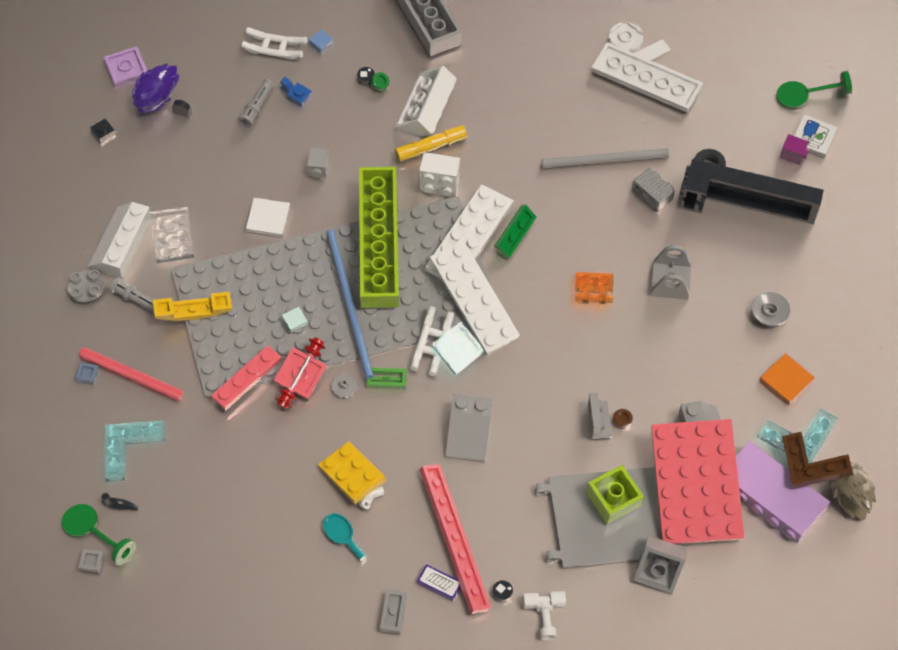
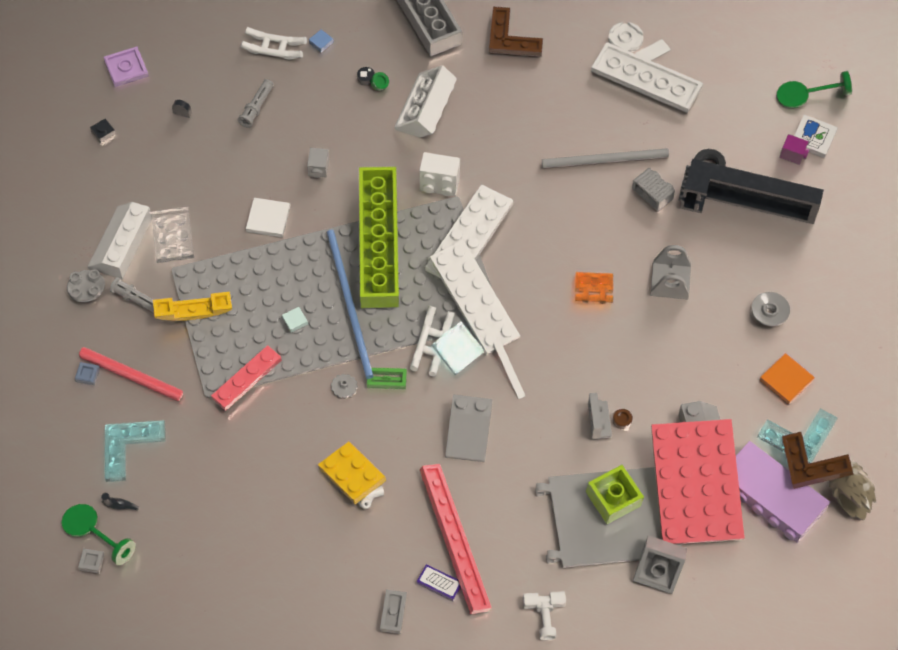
dark purple head [132,63,179,114] -> none
coral plate [274,337,327,410] -> none
blue plate [280,77,312,107] -> none
teal piece [323,513,367,561] -> none
yellow piece [395,125,467,162] -> none
black tile [492,580,513,602] -> none
green plate [494,204,536,259] -> none
none -> reddish brown plate [489,6,543,57]
none -> white sticker [493,340,525,399]

